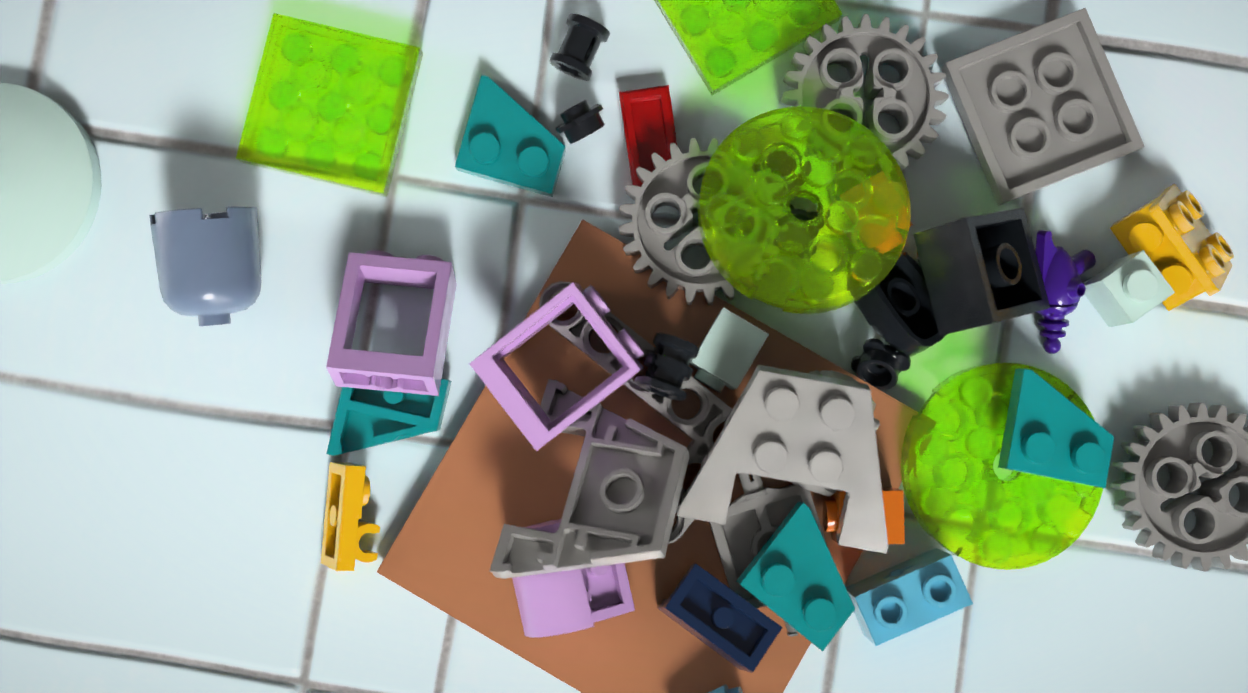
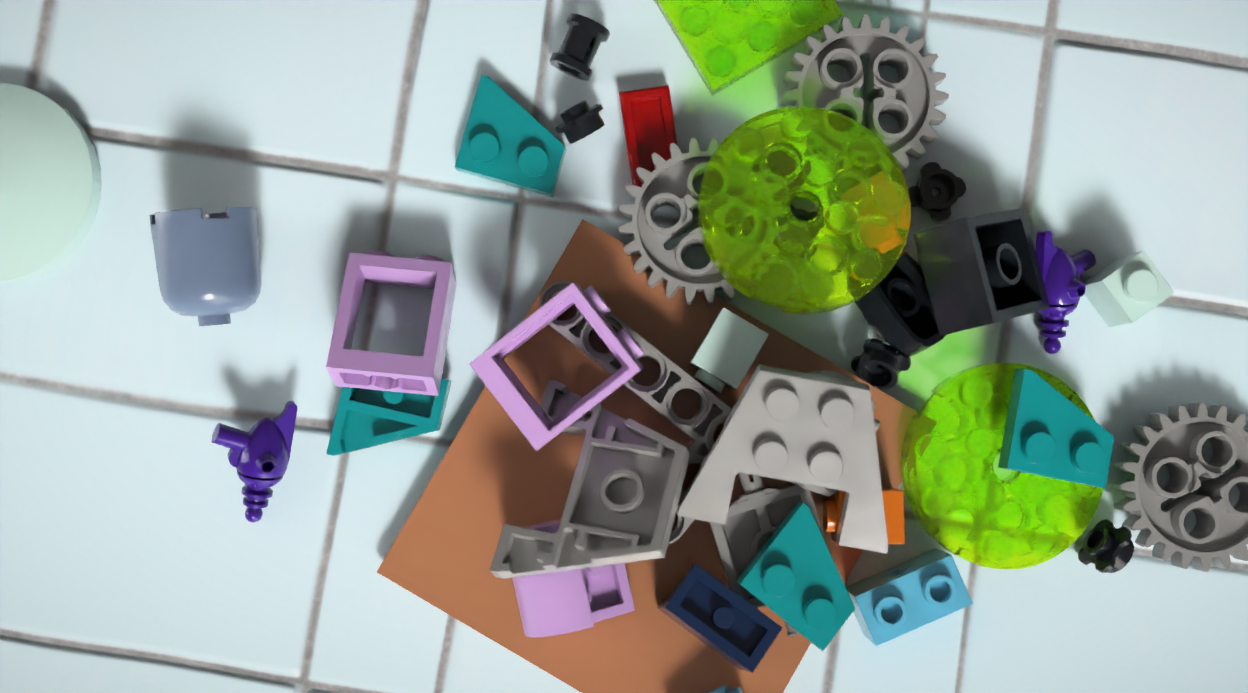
clear neon green plate [236,13,424,197] -> none
yellow plate [321,462,380,571] -> none
black bush [634,333,700,401] -> none
light grey plate [940,7,1145,206] -> none
yellow bracket [1110,184,1234,311] -> none
none -> dark purple piece [211,401,297,523]
none -> black plate [905,162,966,222]
none -> black plate [1078,519,1134,573]

